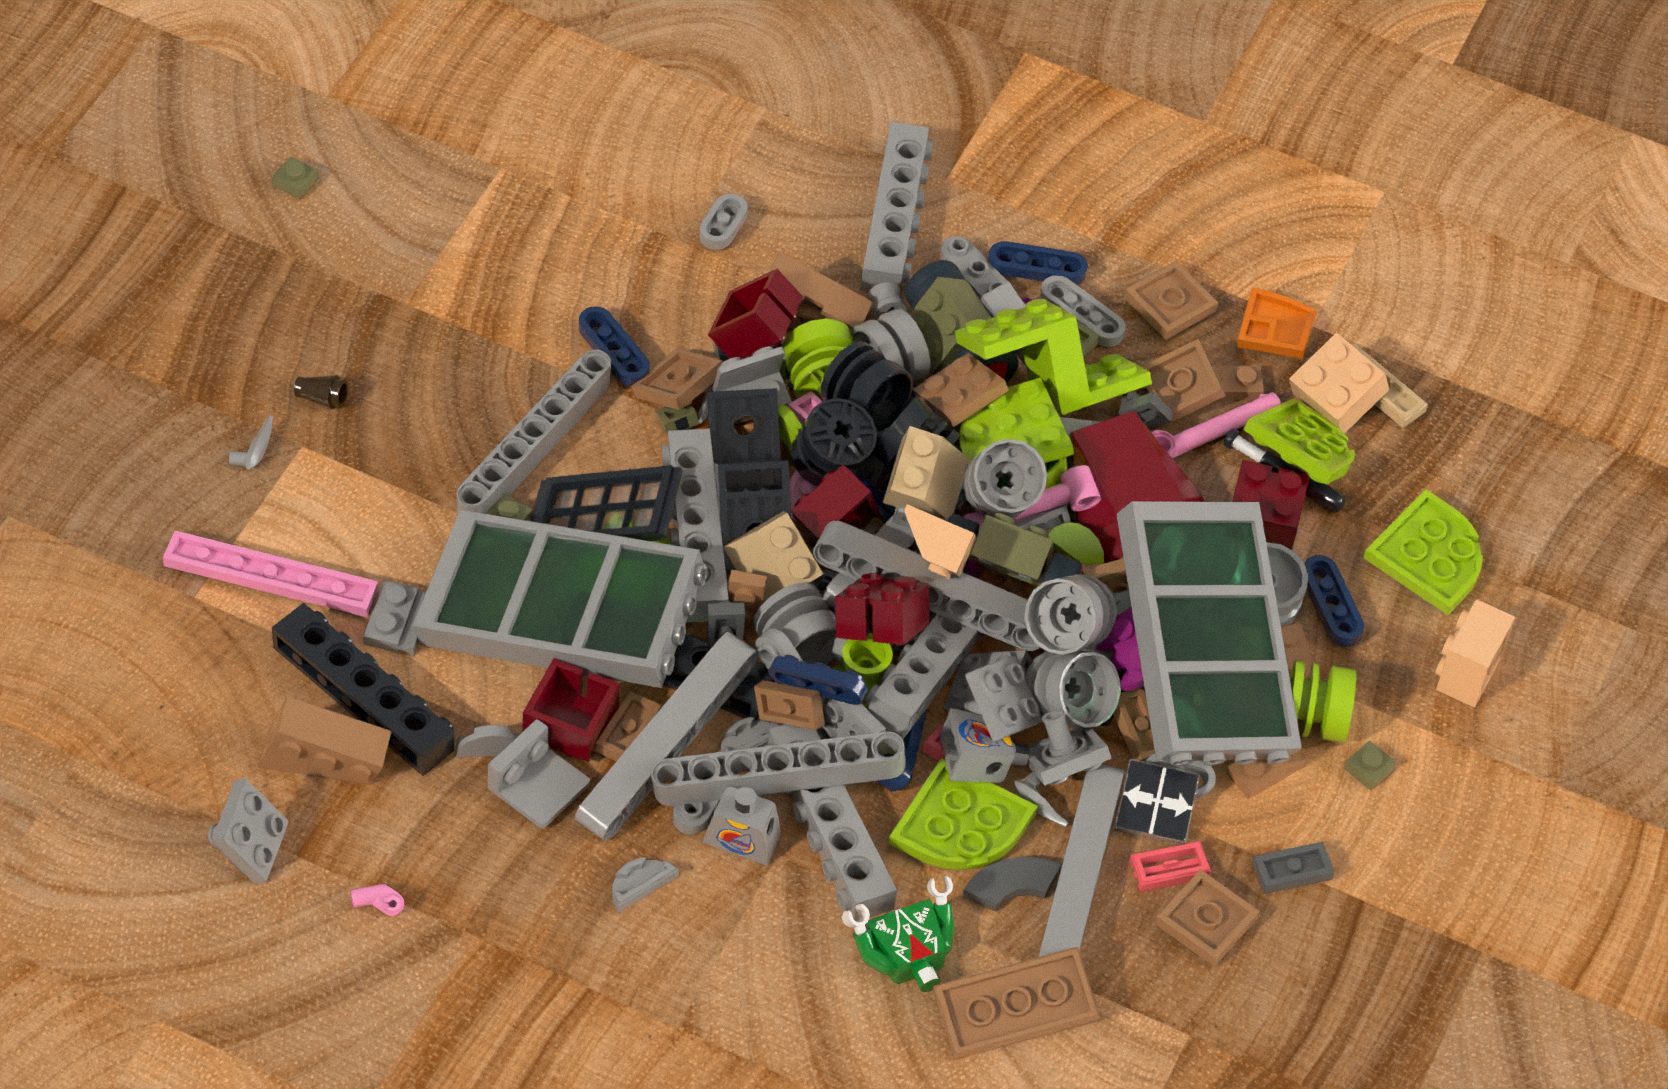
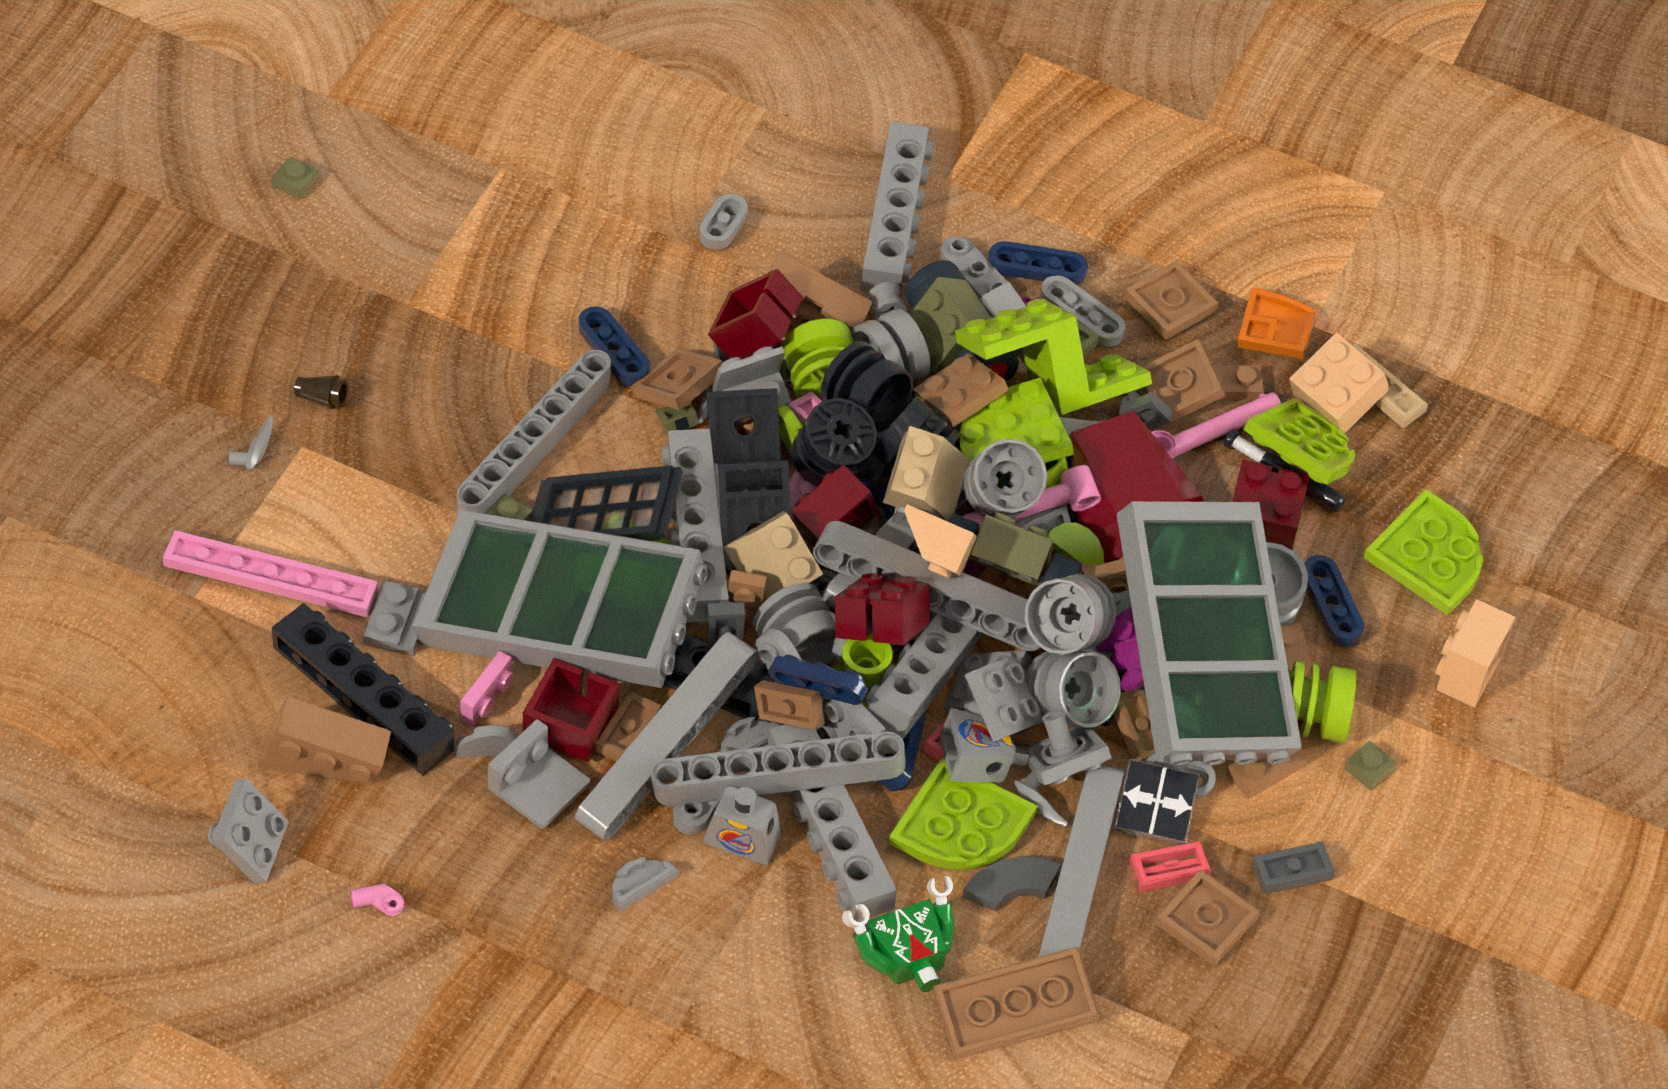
none -> bright pink plate [460,651,514,728]

